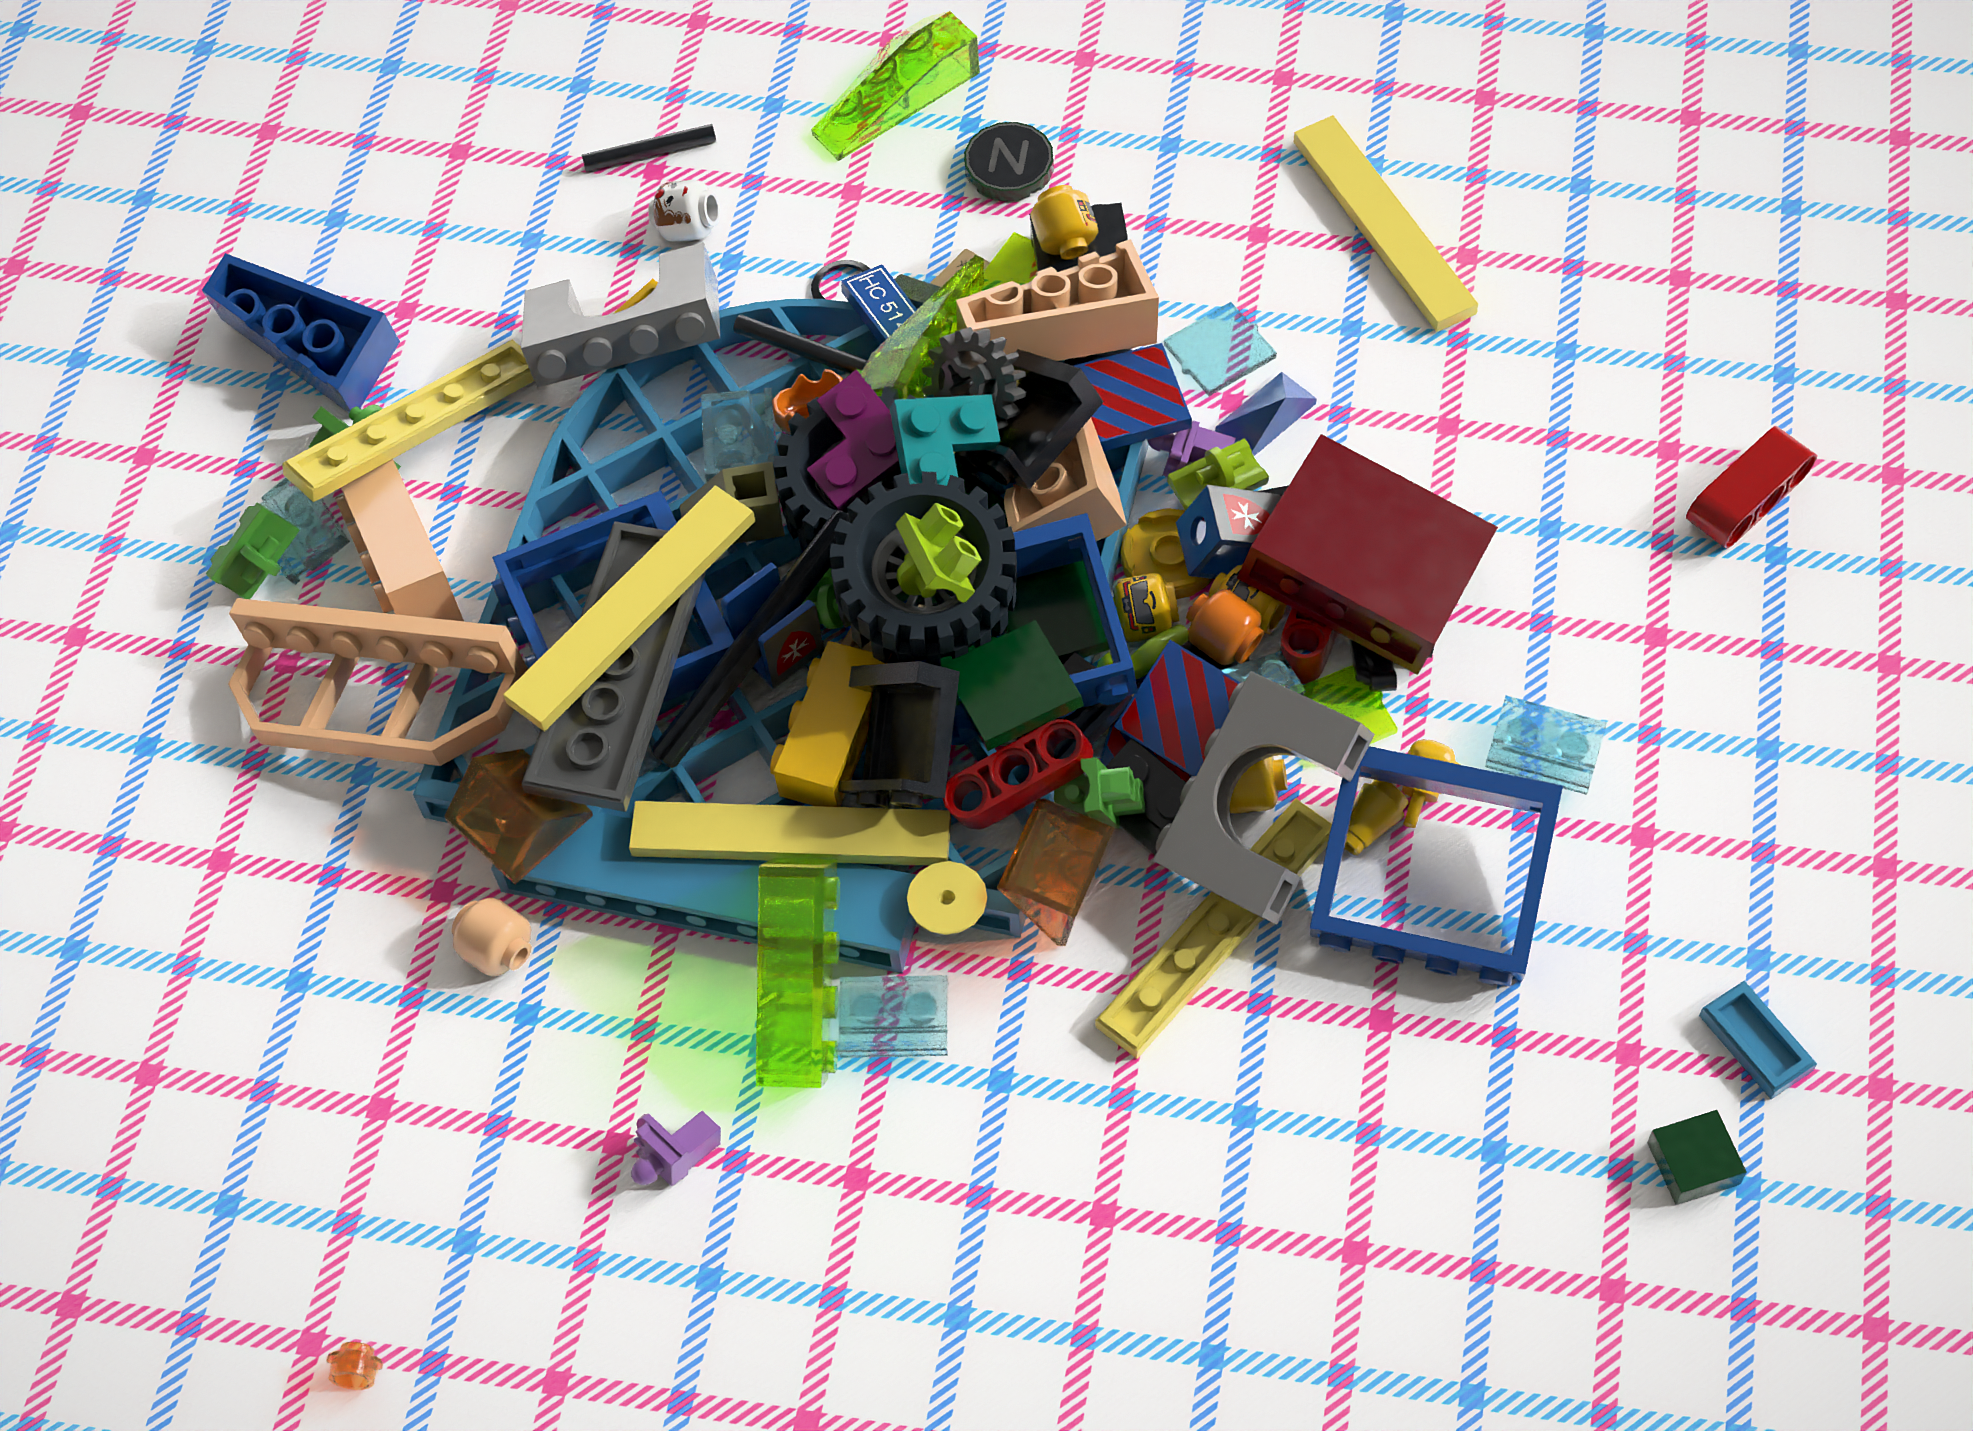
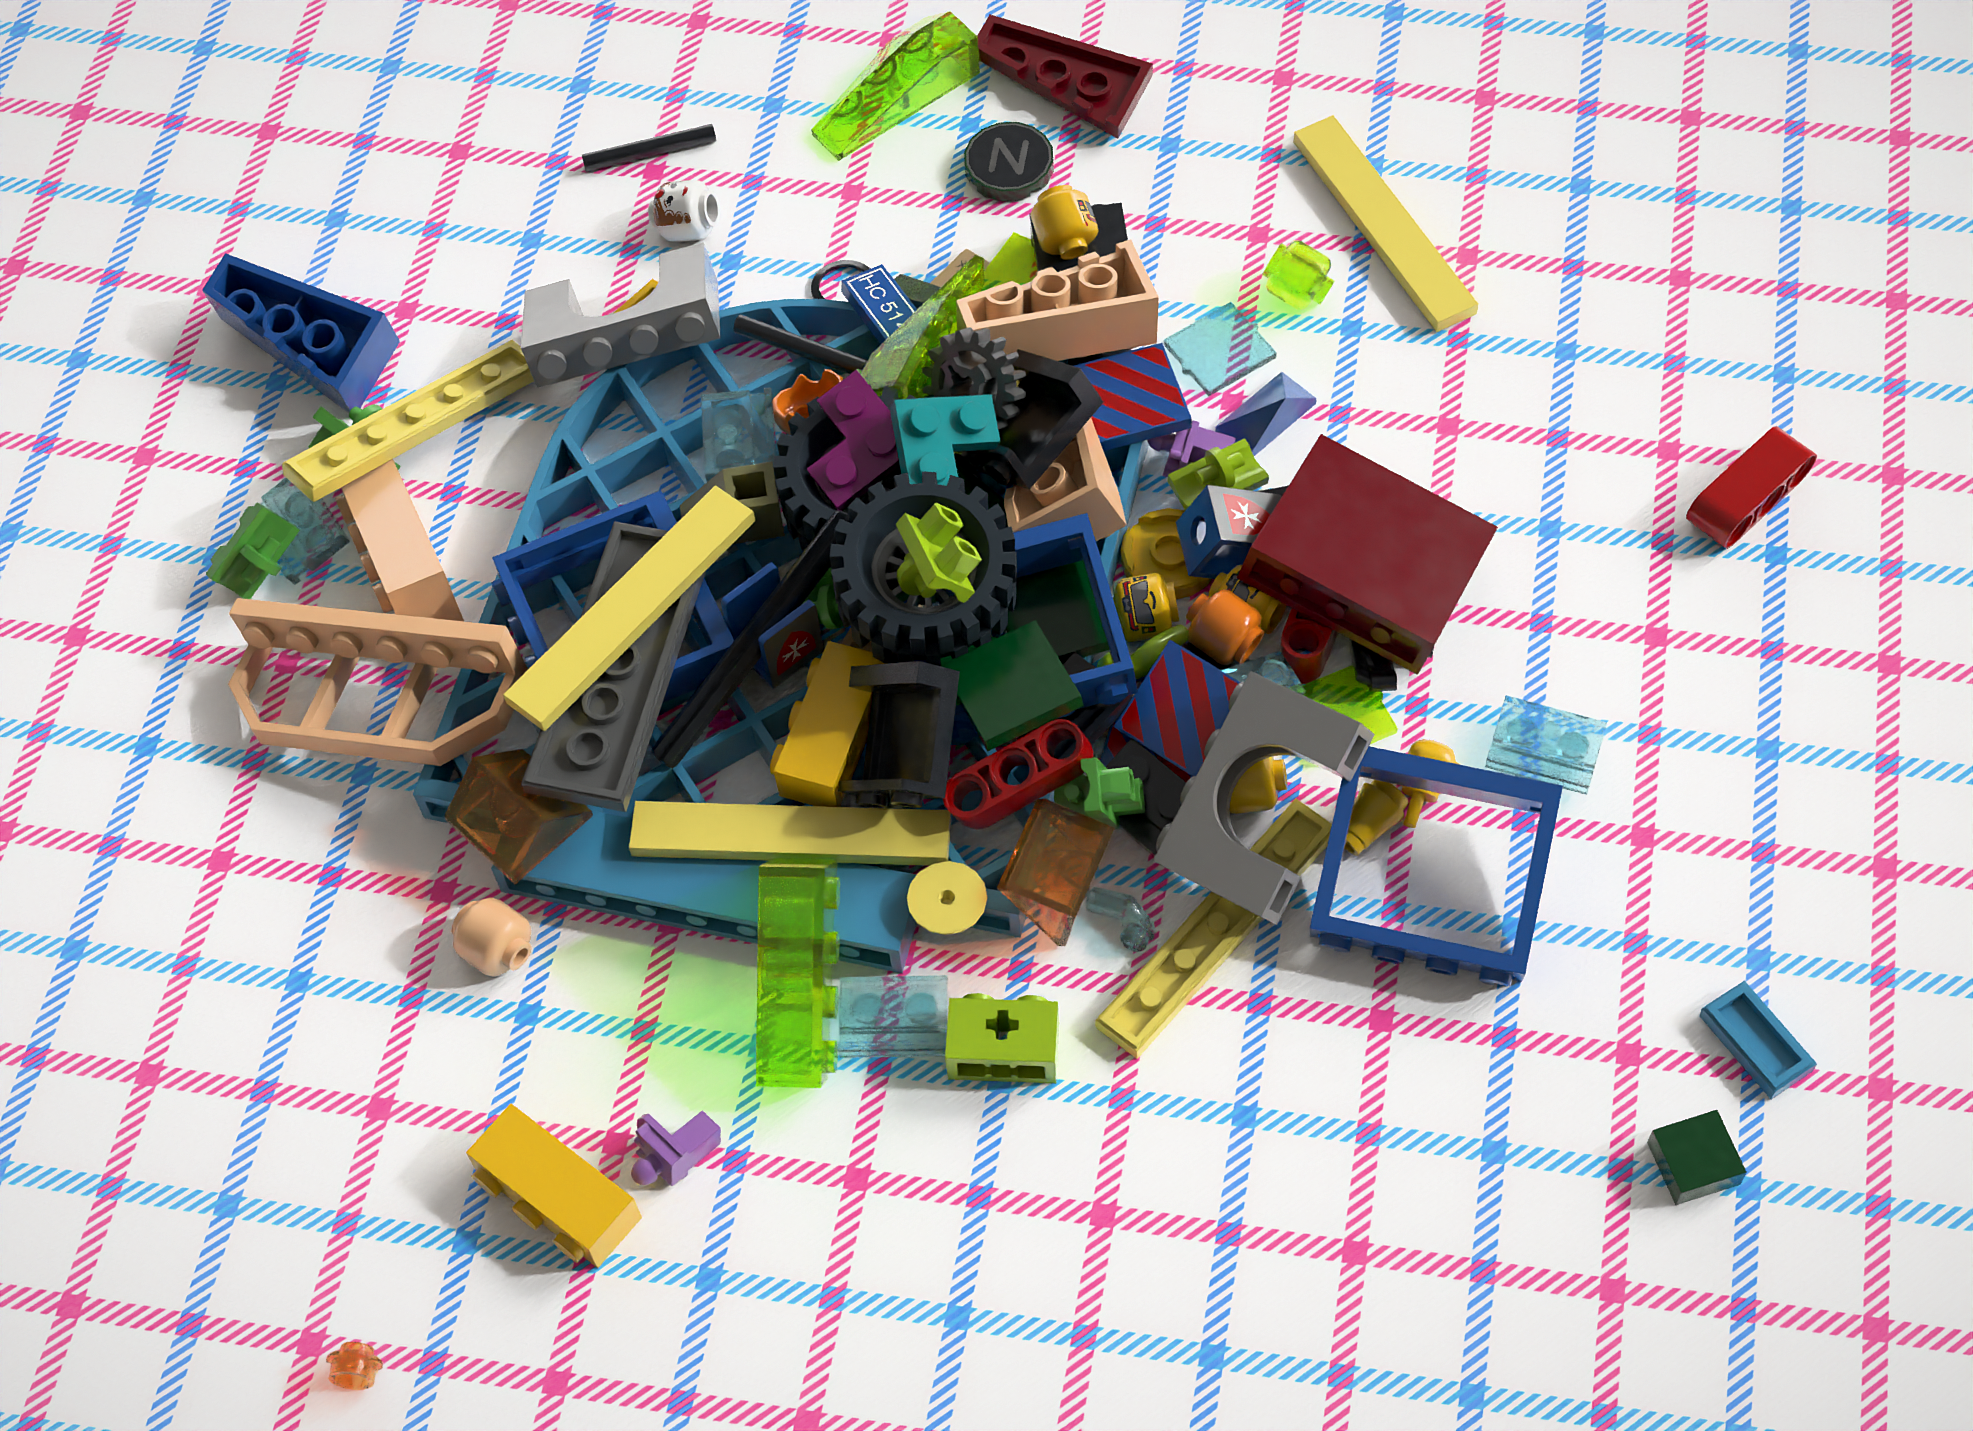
none -> yellow brick [466,1103,642,1268]
none -> lime brick [945,993,1060,1084]
none -> dark red wing [972,14,1153,139]
none -> clear light blue arm [1086,887,1155,952]
none -> clear neon green head [1262,240,1335,310]

